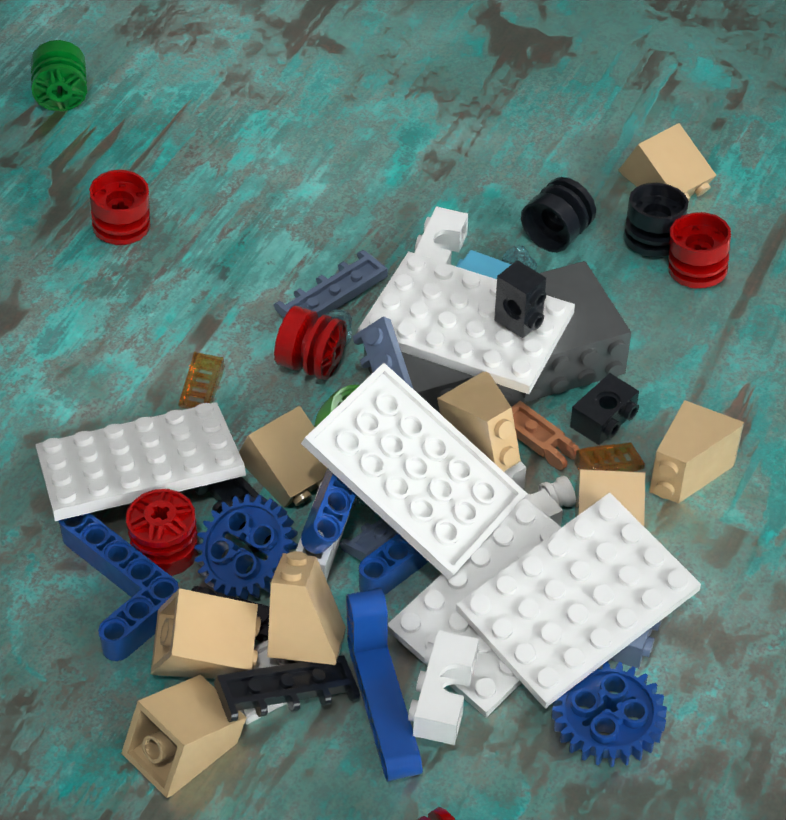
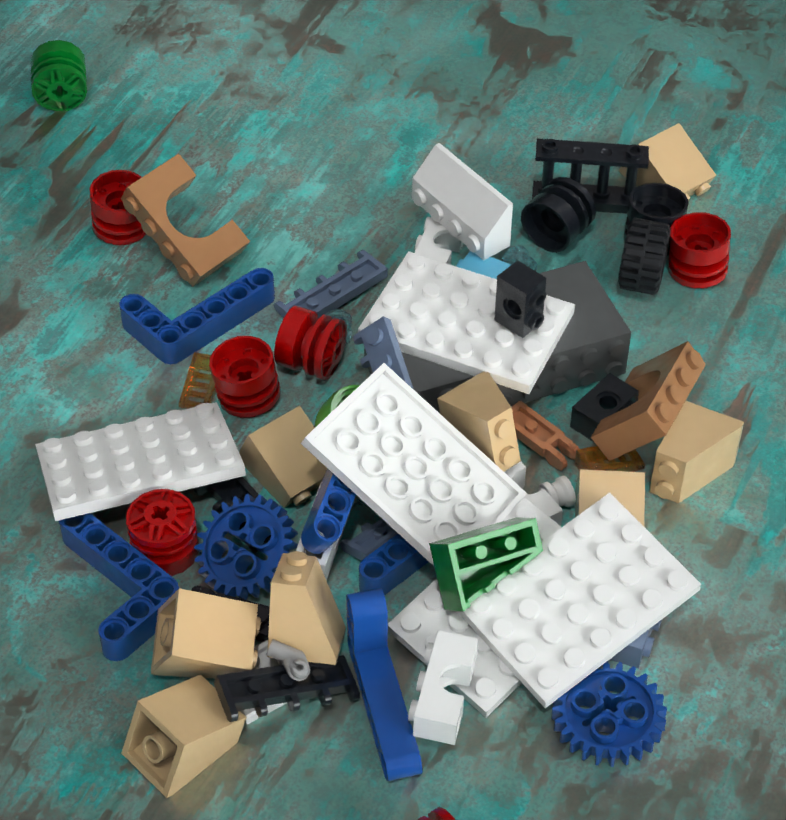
none -> blue beam [119,268,275,364]
none -> medium nougat arch [120,153,250,287]
none -> red wheel [209,336,281,418]
none -> light grey arm [266,639,310,681]
none -> white slope [411,143,513,261]
none -> green wedge [429,517,543,612]
none -> black fence [532,138,649,214]
none -> medium nougat arch [591,341,706,461]
none -> black tyre [618,218,671,295]

